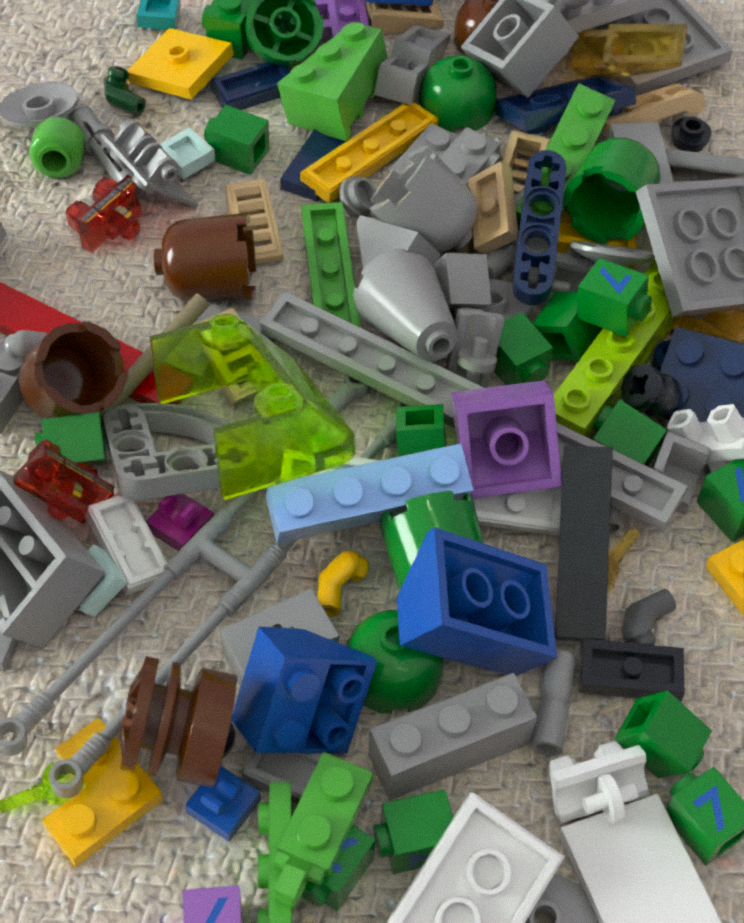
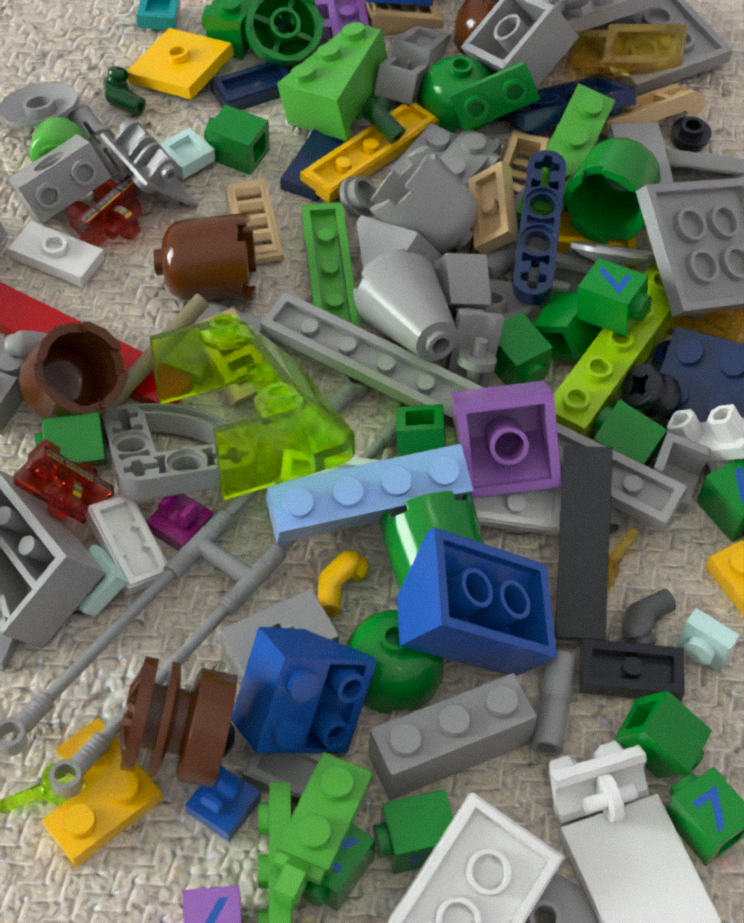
none -> light grey brick [8,134,112,224]
none -> white plate [8,221,105,288]
none -> dark green arm [362,96,406,144]
none -> green bracket [450,62,540,132]
none -> light aqua plate [677,608,740,673]

